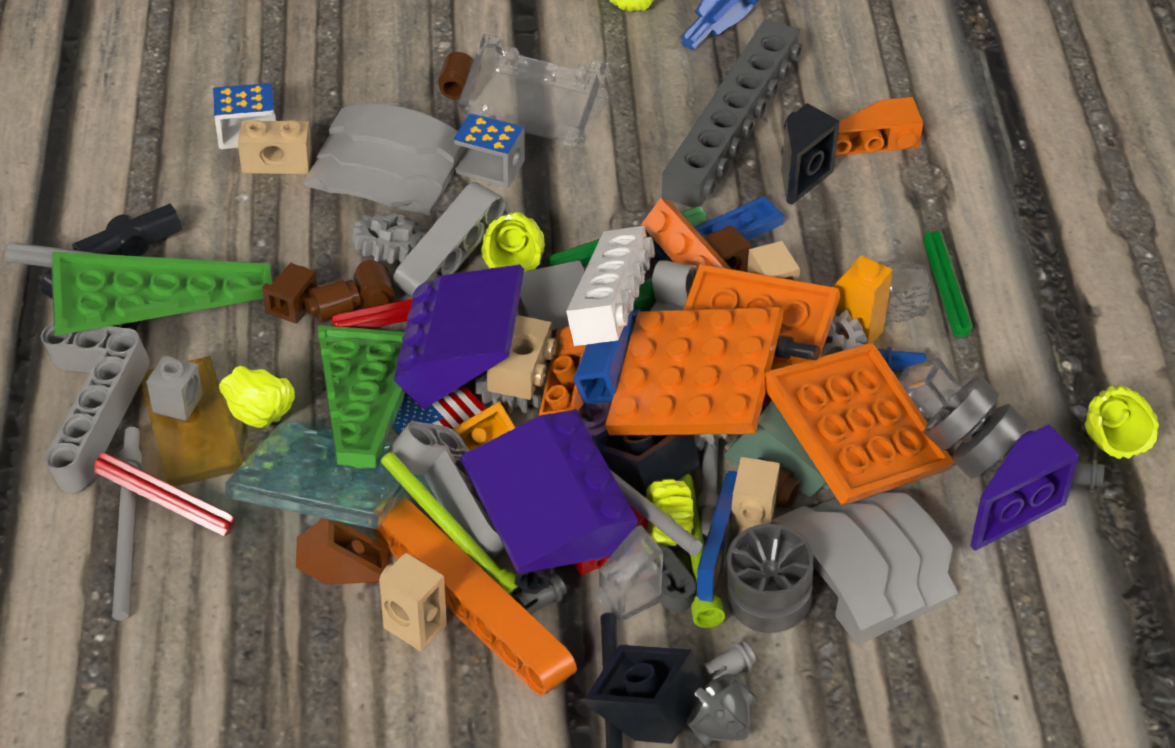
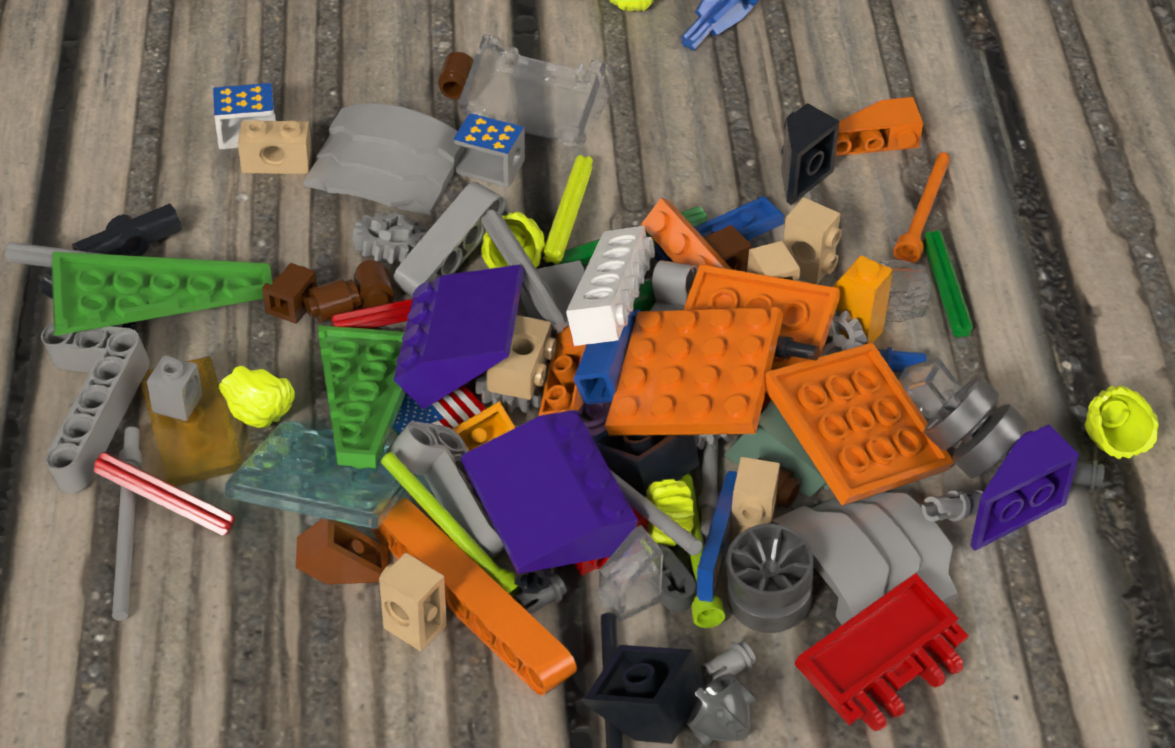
dark grey brick [661,19,802,208] -> none
none -> light grey axle [481,210,569,333]
none -> neon yellow axle [543,155,593,264]
none -> tan brick [783,197,842,284]
none -> red hinge [794,573,969,732]
none -> orange piece [893,152,950,264]
none -> light grey pin [922,490,984,522]

